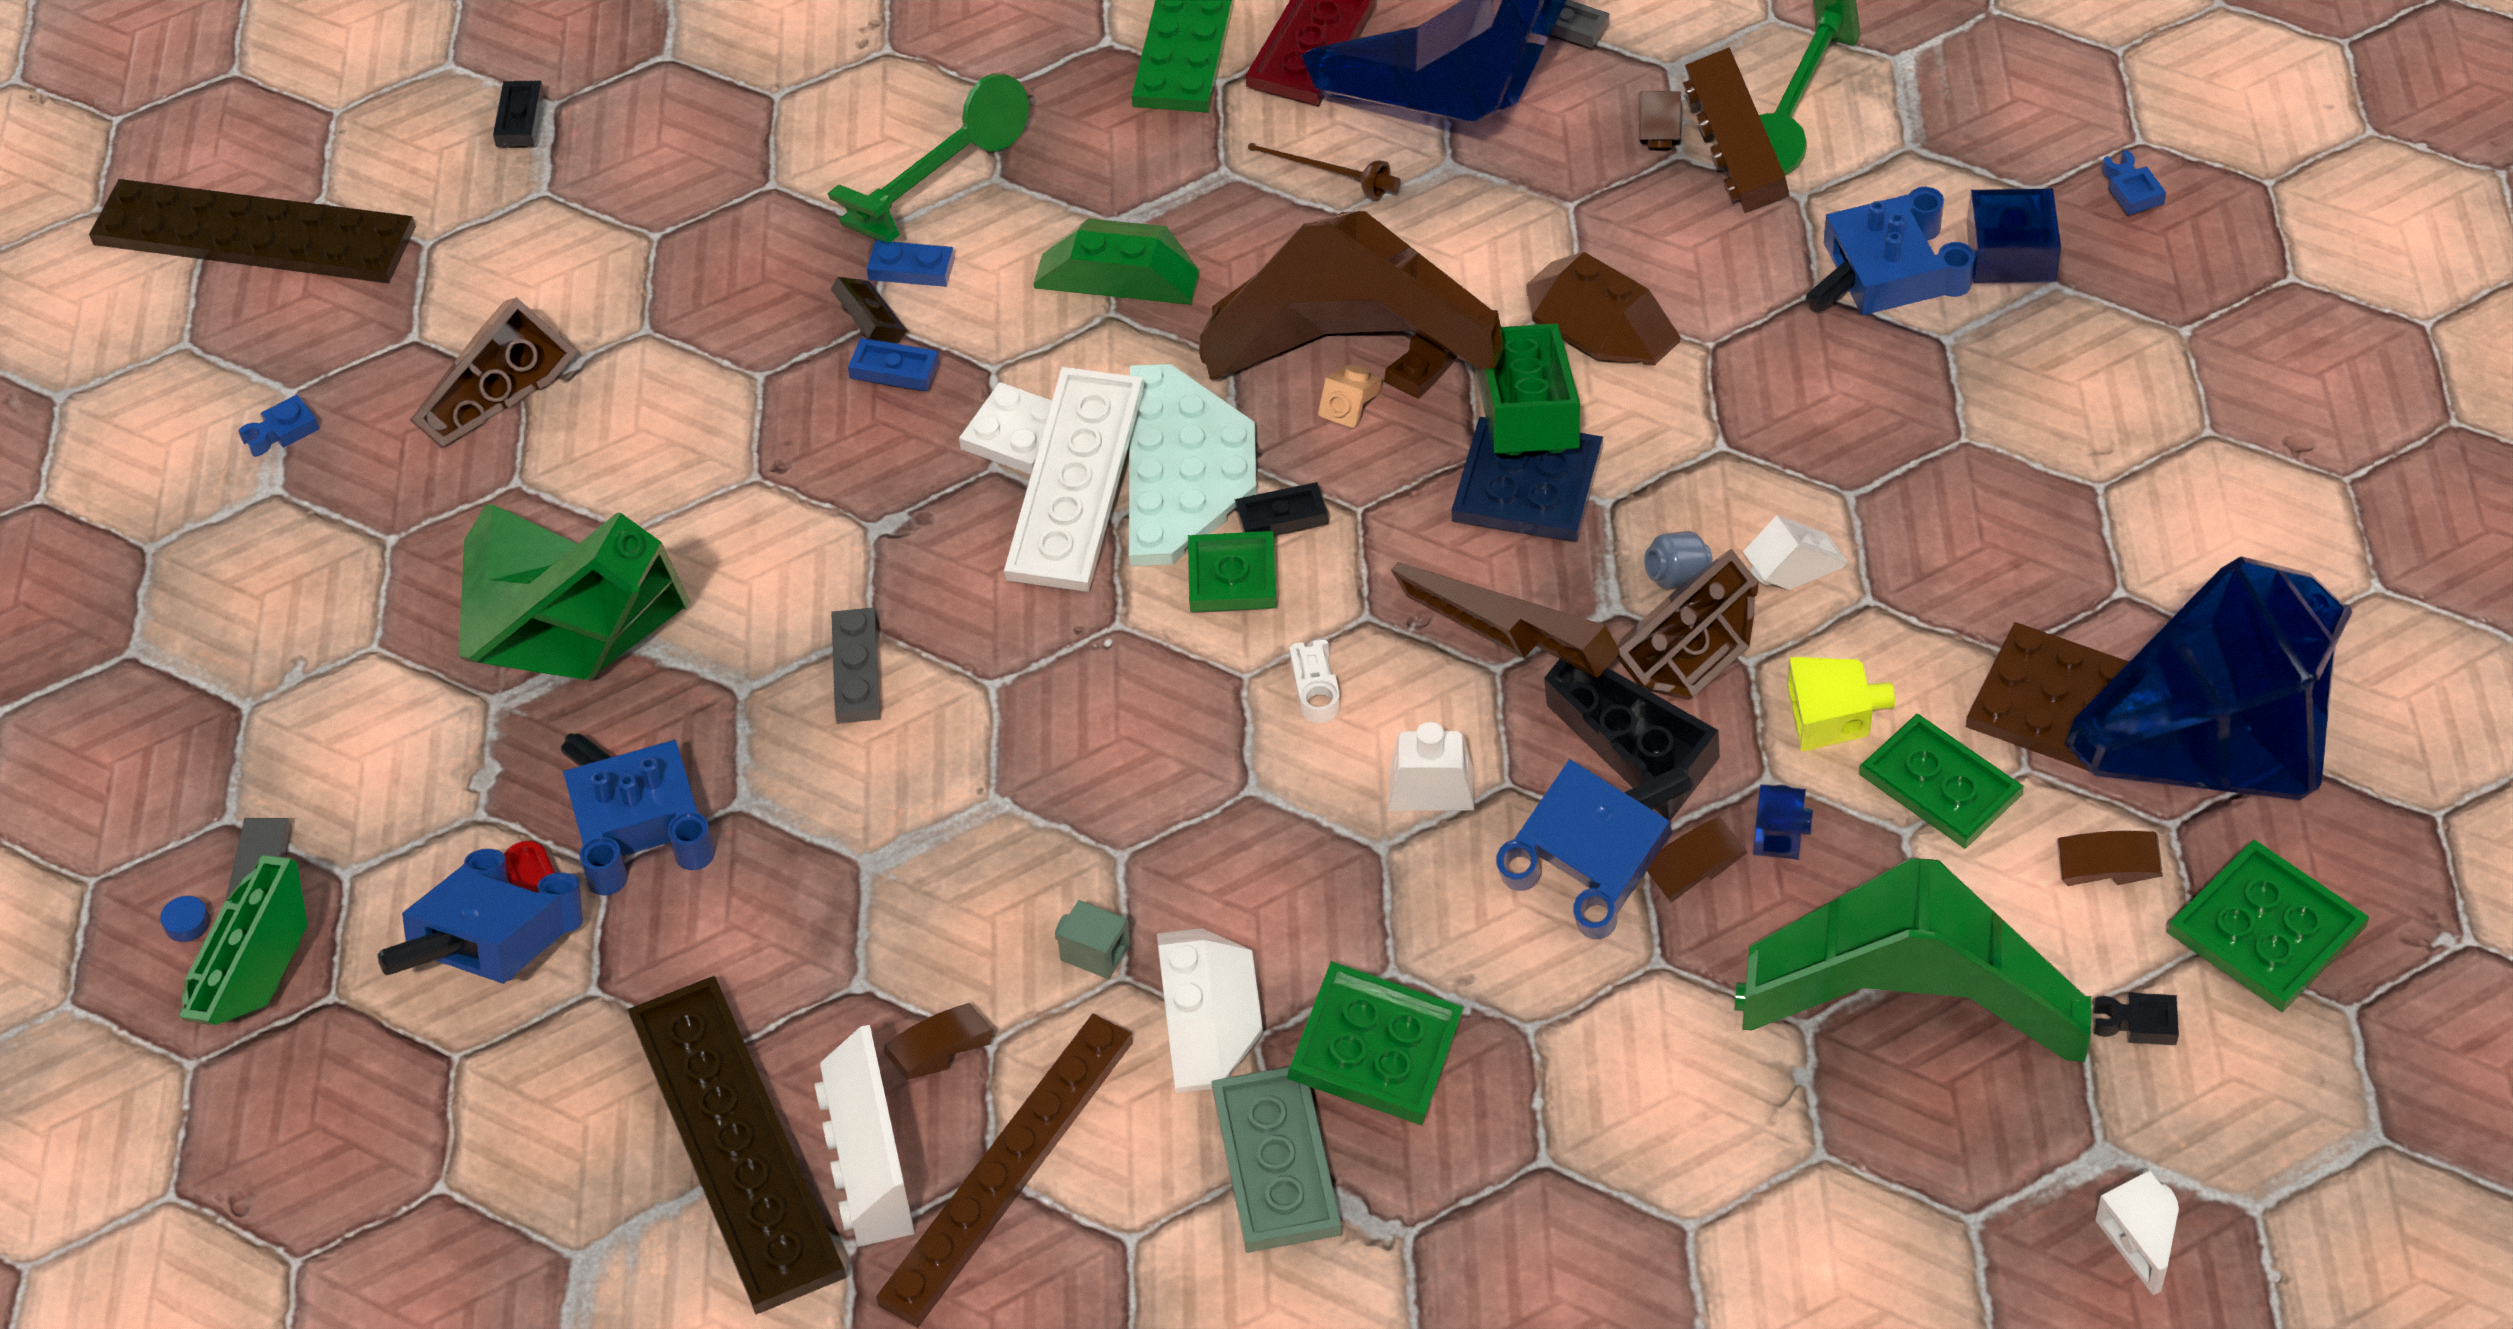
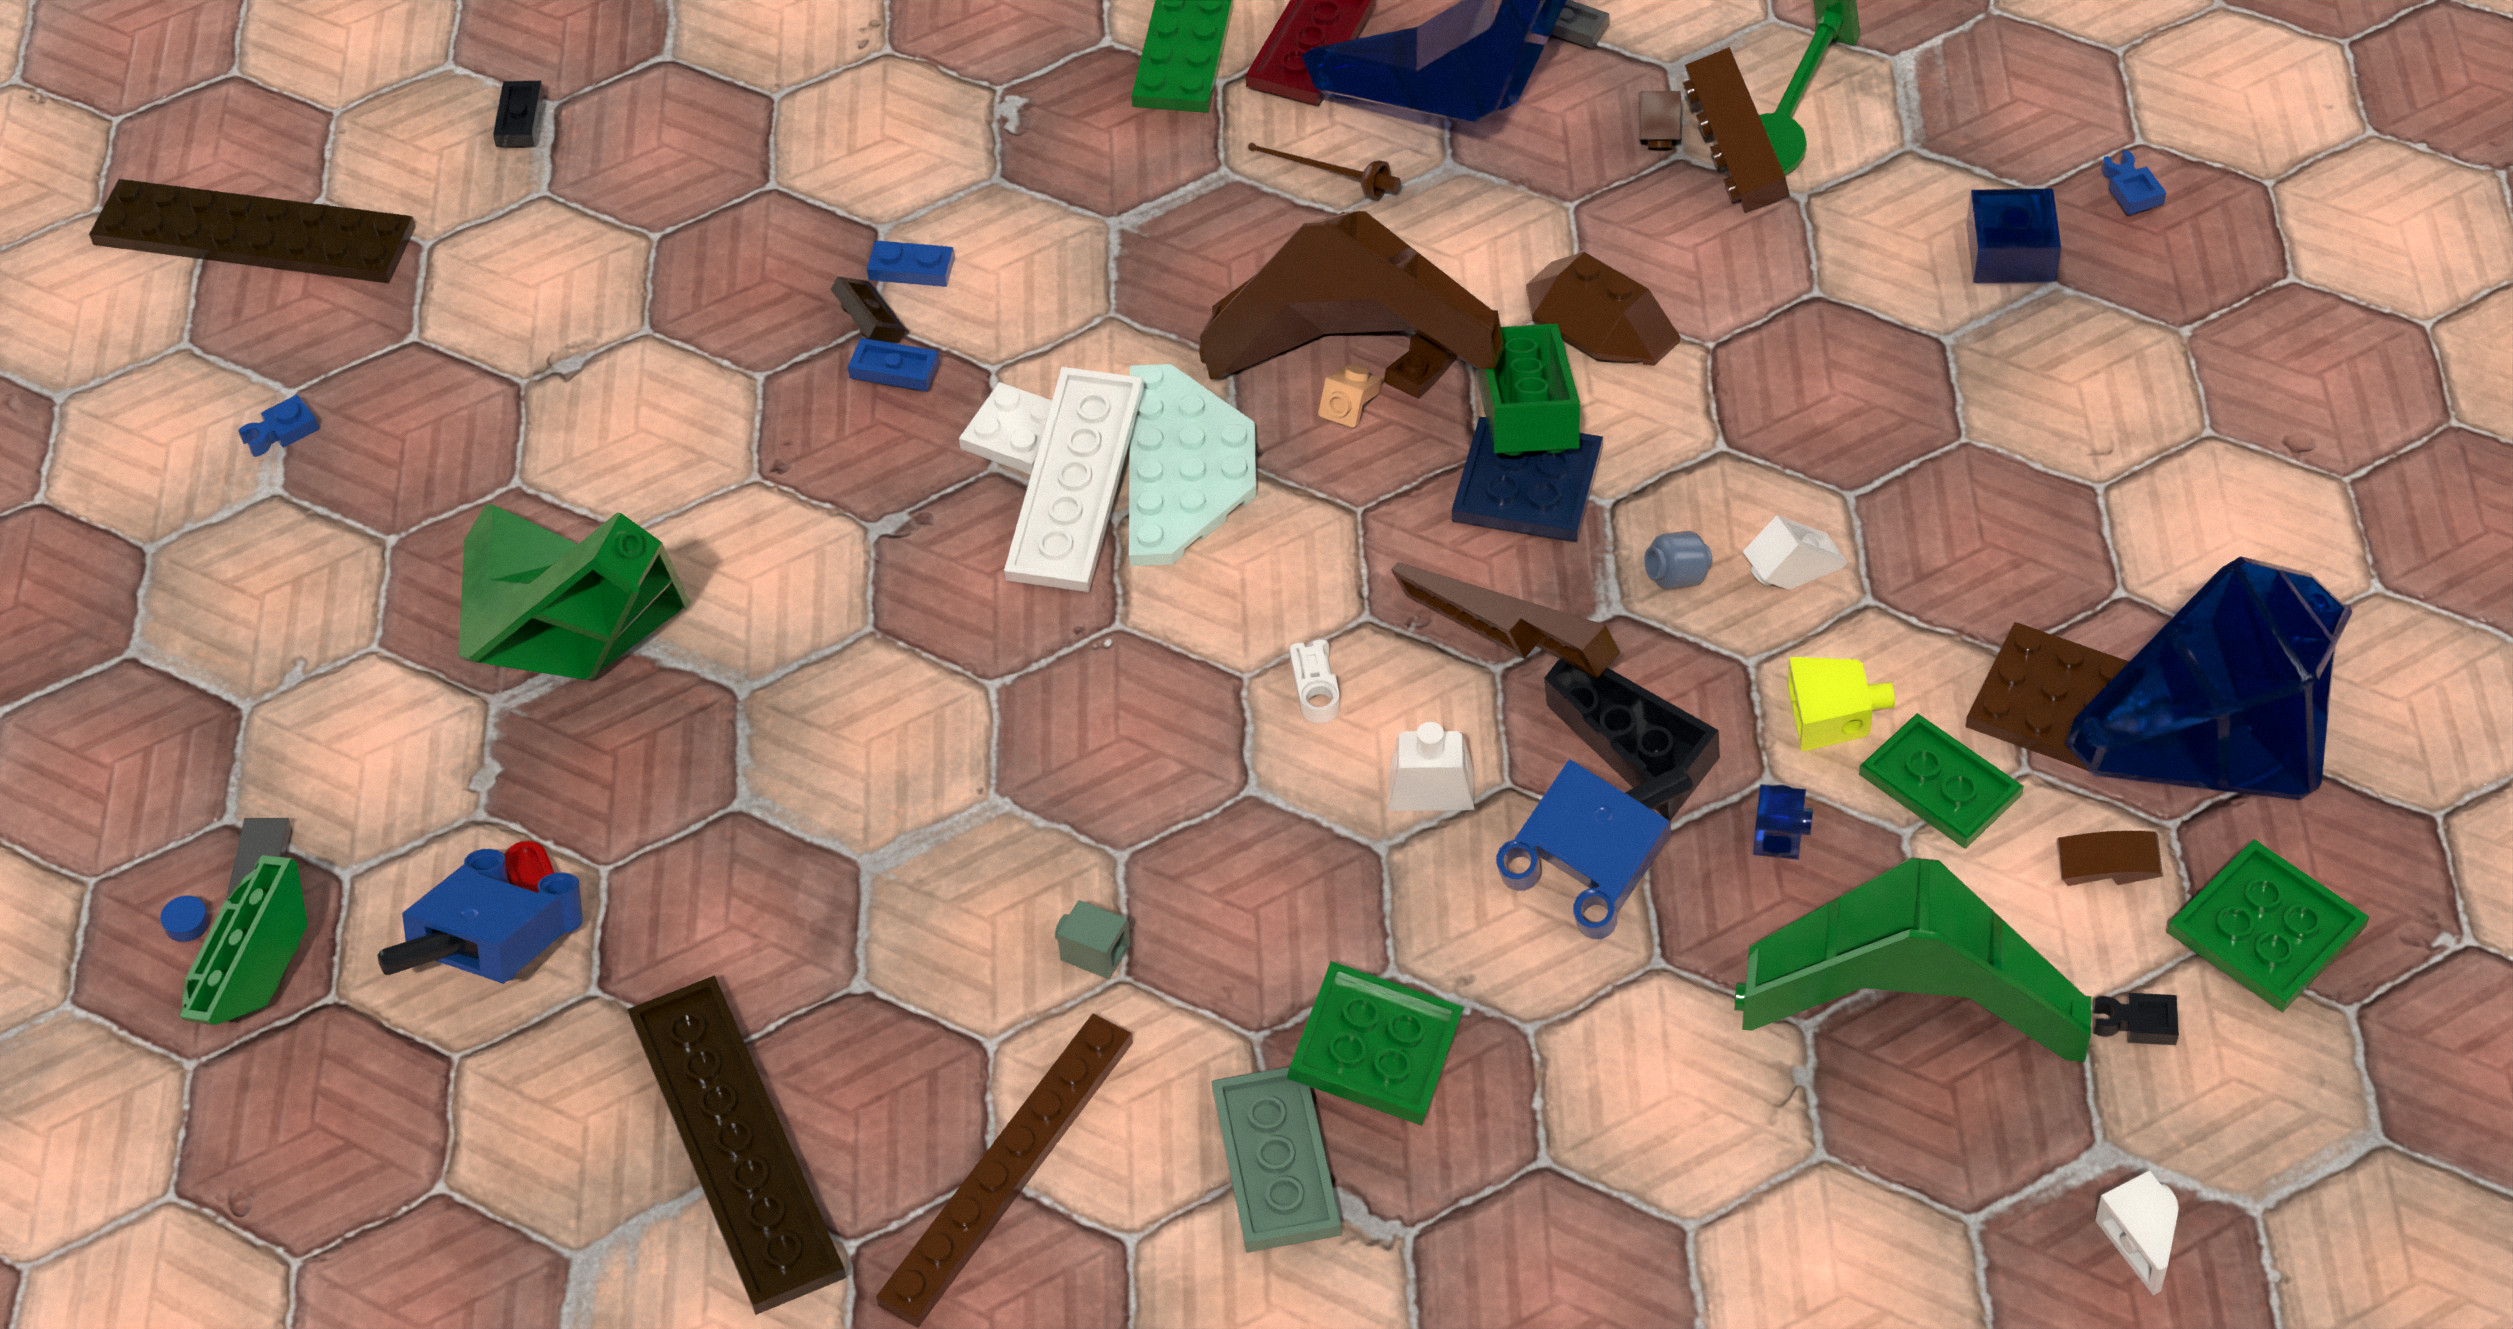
reddish brown wedge [410,297,578,447] -> none
blue piece [561,733,715,896] -> none
white slope [814,1025,915,1247] -> none
green piece [827,73,1029,244] -> none
dark grey plate [831,607,881,724] -> none
reddish brown slope [884,1003,993,1080] -> none
green wedge [1033,218,1200,305] -> none
white wedge [1157,928,1263,1093] -> none
green plate [1188,531,1276,612] -> none
black plate [1235,482,1328,535] -> none
reddish brown wedge [1617,549,1759,700] -> none
reddish brown slope [1647,816,1748,903] -> none
blue piece [1805,186,1975,316] -> none

